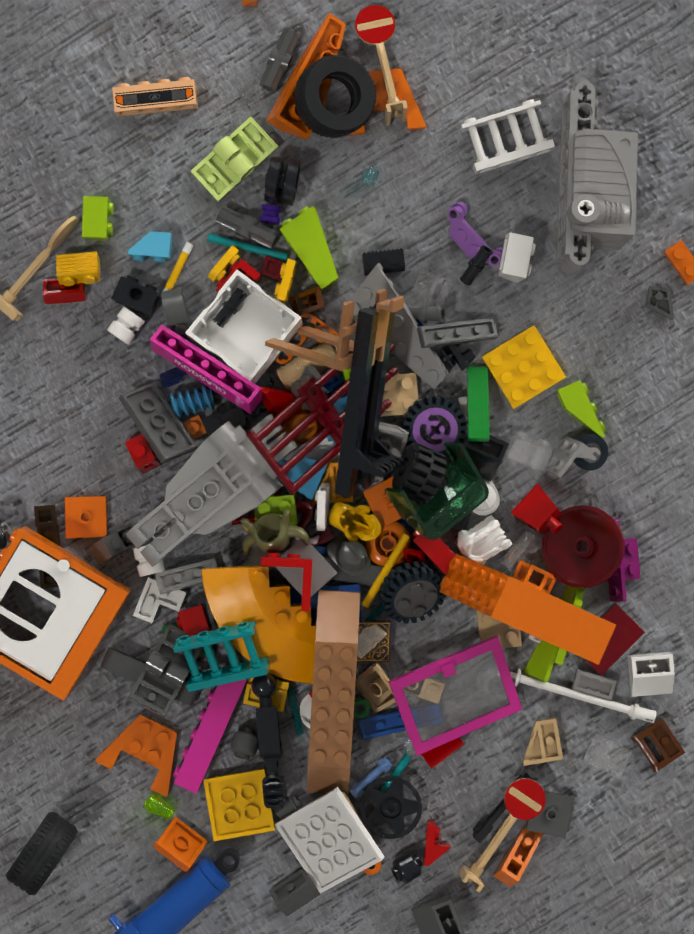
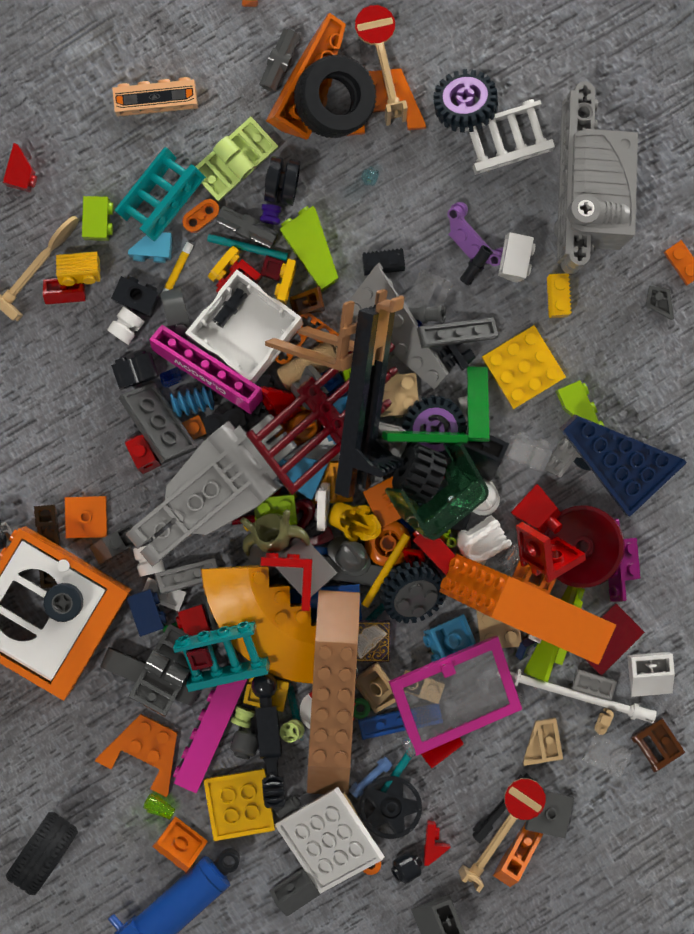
none -> red slope [3,143,37,192]
none -> black wheel [43,583,84,622]
none -> black brick [111,350,159,390]
none -> teal fence [115,147,206,242]
none -> dark blue brick [126,589,167,637]
none -> orange plate [182,199,220,233]
none -> dark red tile [186,646,213,671]
none -> yellowish green wheel [231,705,255,728]
none -> yellowish green wheel [280,719,305,743]
none -> green tile [382,431,469,443]
none -> dark azure plate [423,614,476,662]
none -> wheel [433,69,498,133]
none -> lime arm [438,527,457,548]
none -> red bracket [516,522,586,583]
none -> dark blue tile [516,638,538,661]
none -> yellow brick [547,273,572,318]
none -> dark blue wing [559,414,687,517]
none -> tan piece [594,708,614,735]

